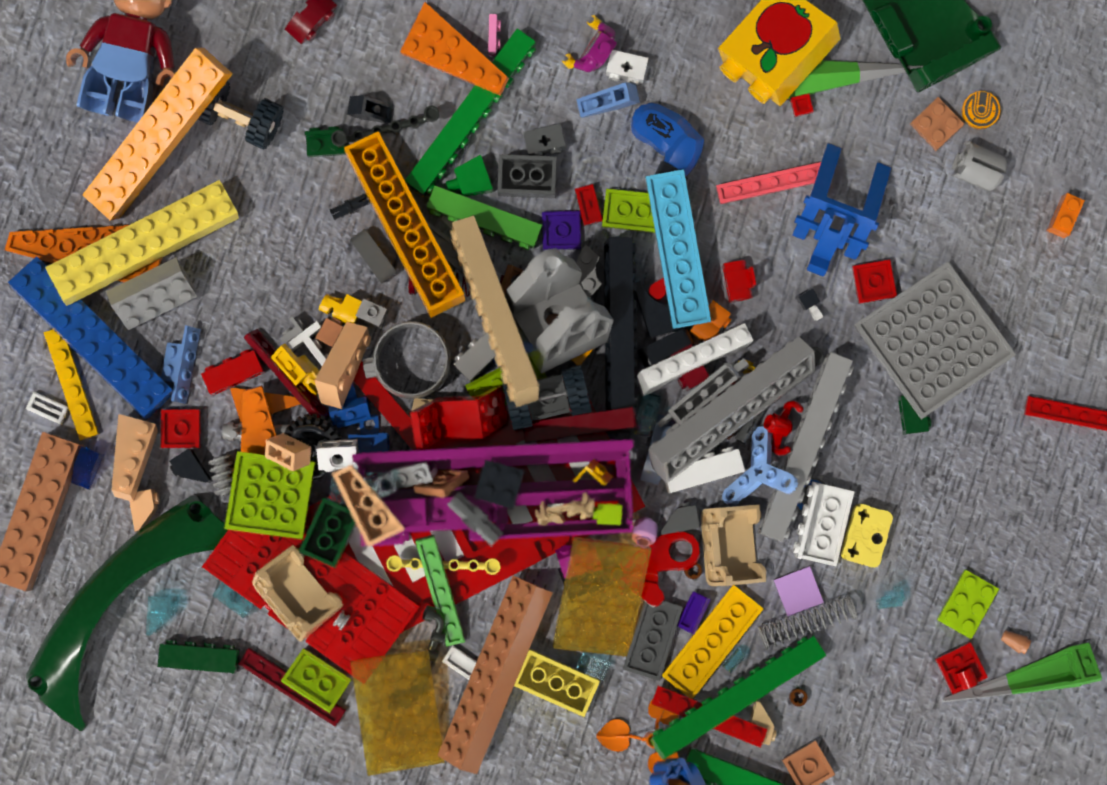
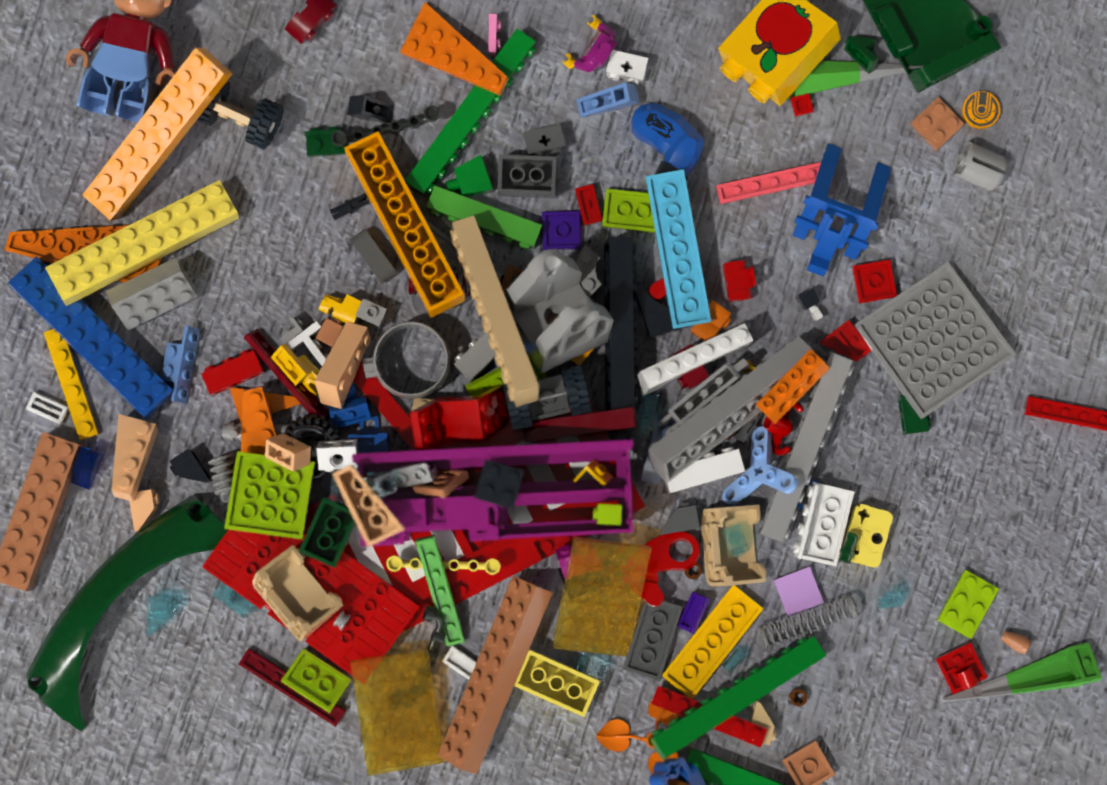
dark green brick [157,640,240,674] -> none
red plate [161,409,201,448] -> none
dark grey piece [447,492,503,546] -> none
tan piece [535,493,594,526] -> none
lavender head [632,517,658,547] -> none
black beam [637,327,695,368] -> none
orange brick [1046,193,1085,238] -> none
none -> clear light blue bracket [721,524,748,557]
none -> orange brick [756,349,830,424]
none -> red wing [819,320,872,362]
none -> dark green pin [838,532,859,564]
none -> dark green slope [844,36,878,74]

